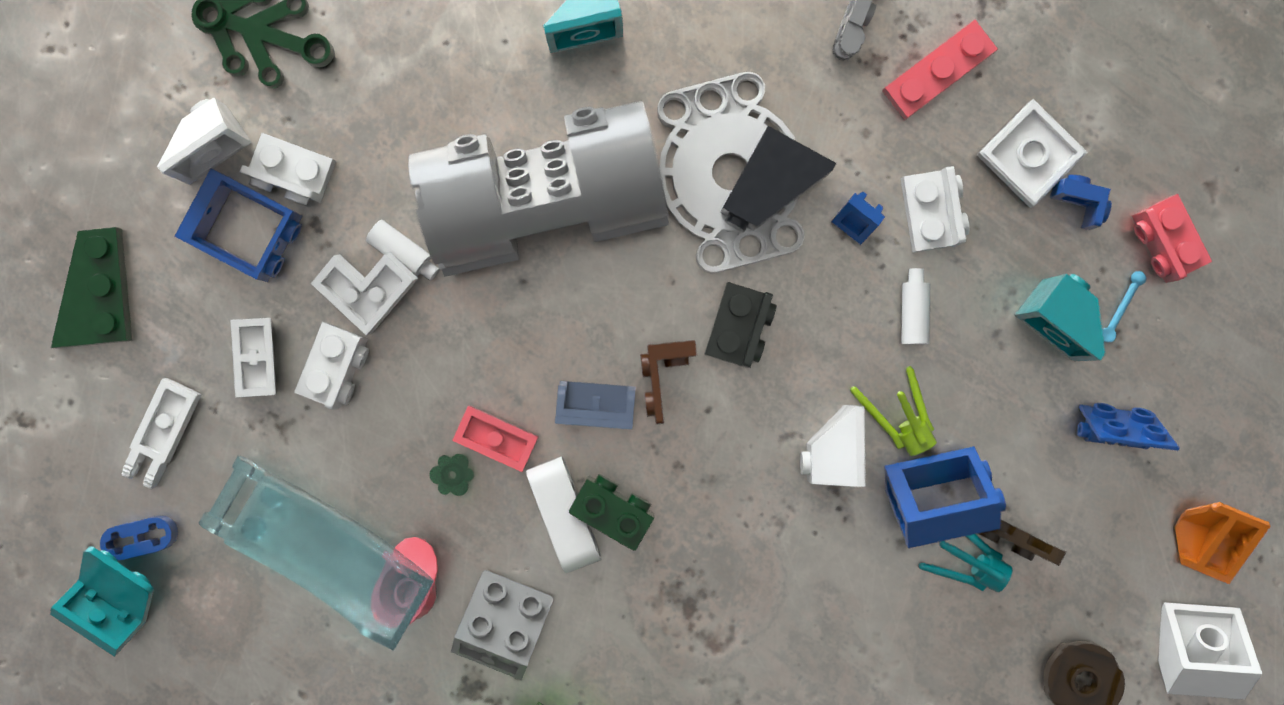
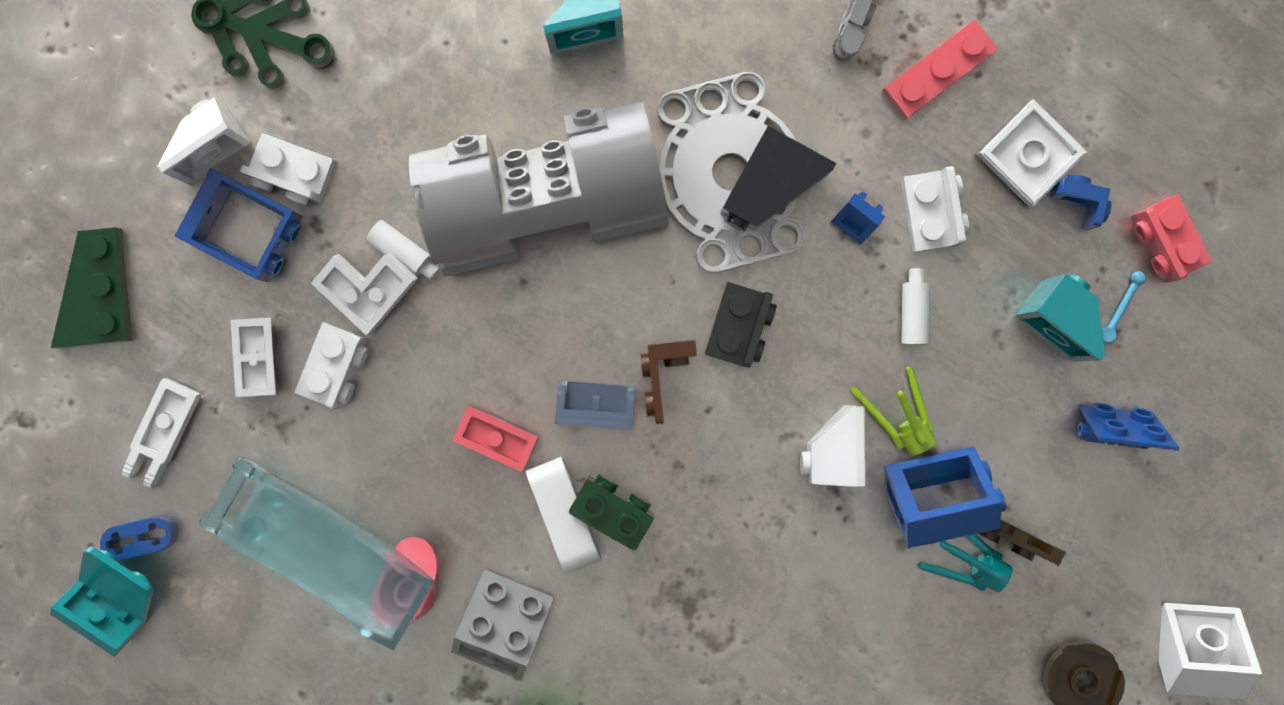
clear green plant [429,454,474,496] -> none
orange slope [1175,502,1271,584] -> none

